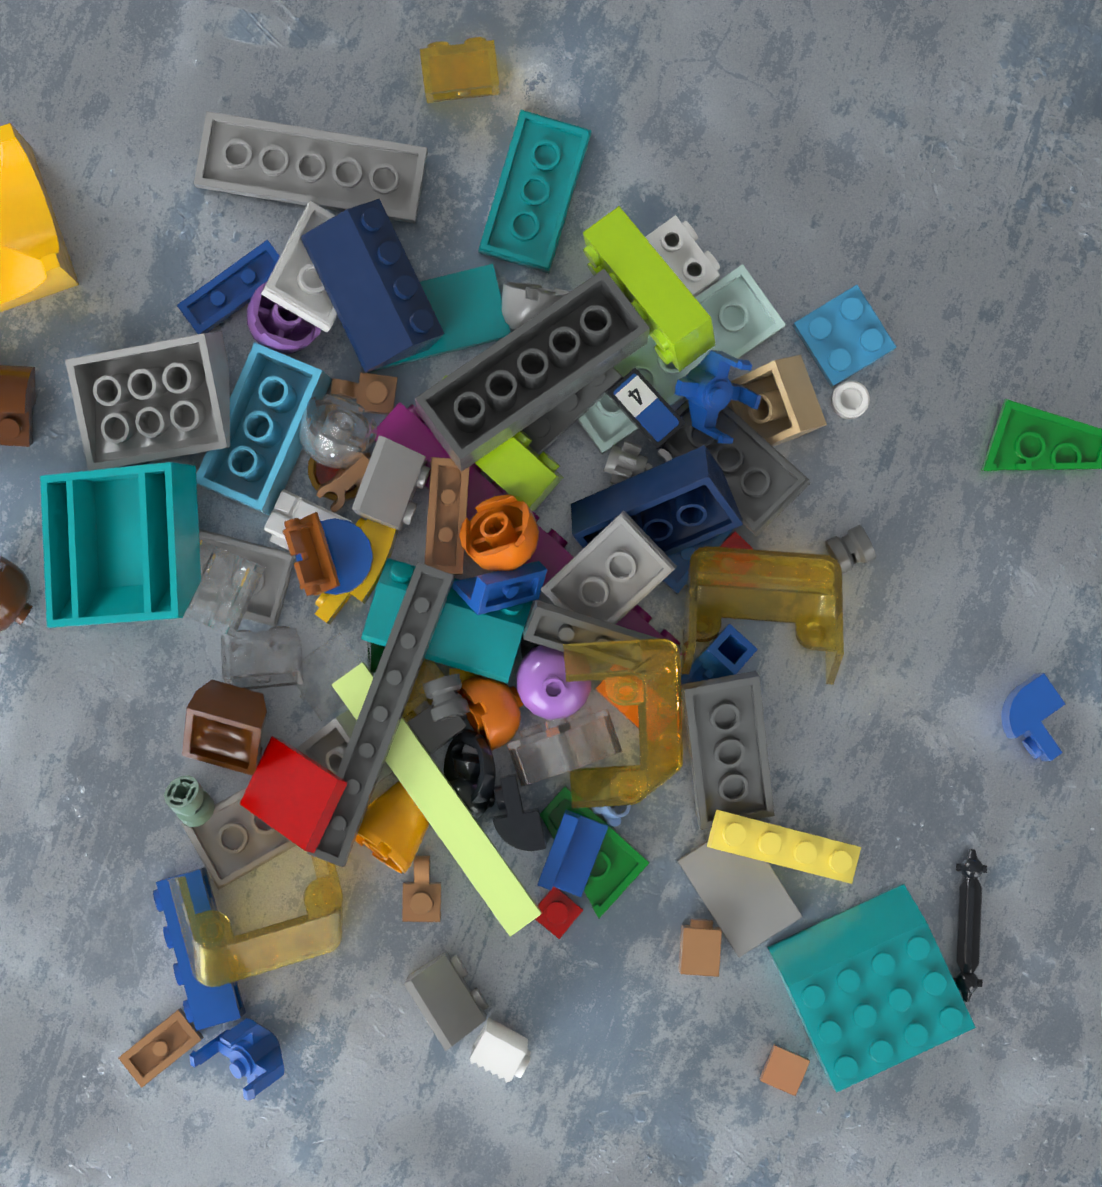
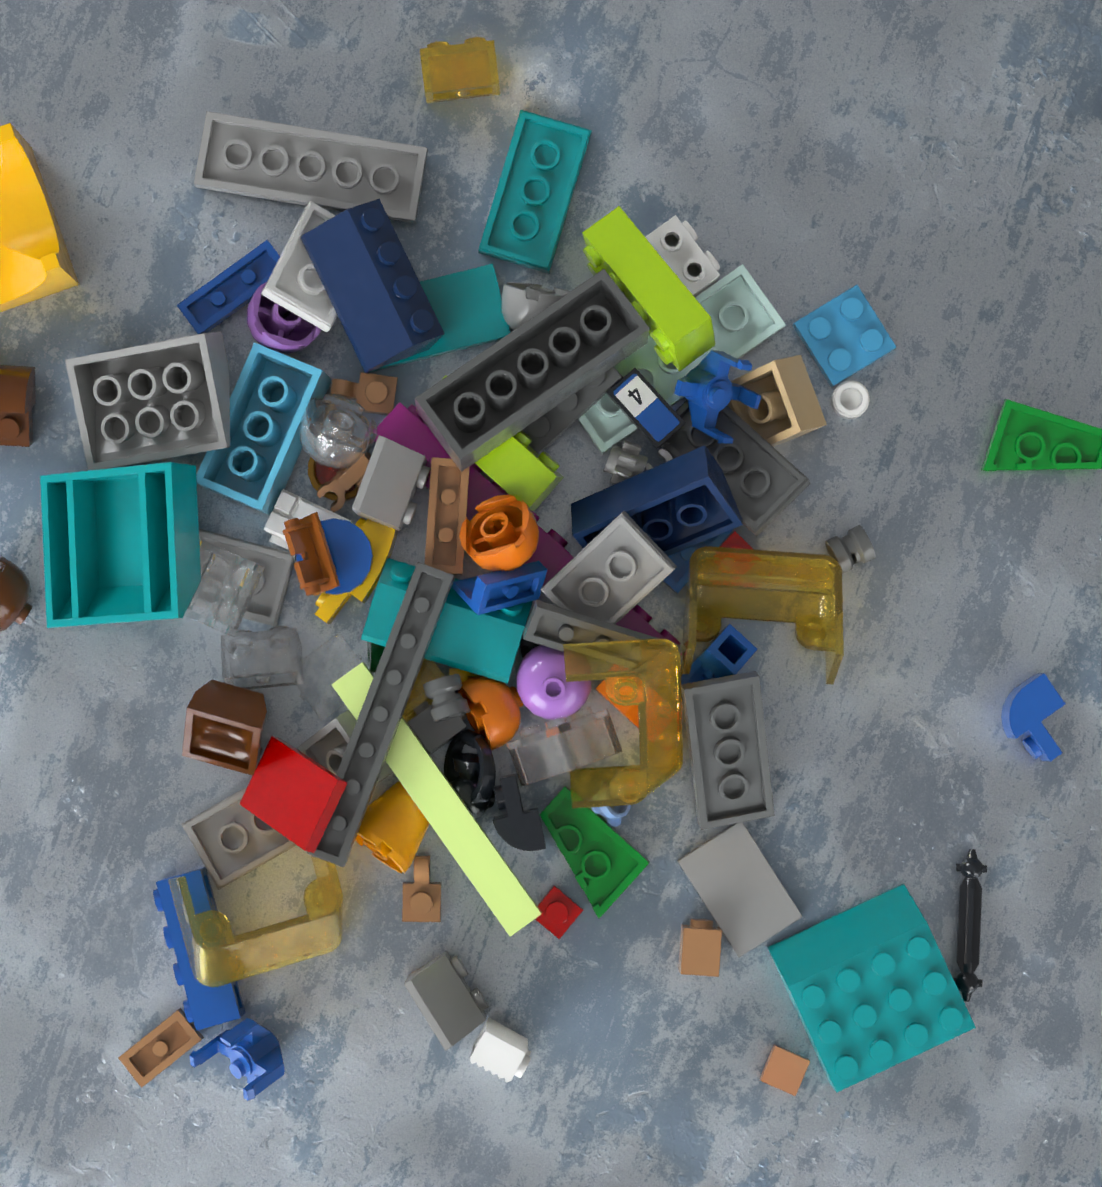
sand green wheel [164,775,215,827] -> none
blue panel [537,809,608,897] -> none
light yellow plate [707,809,861,884] -> none

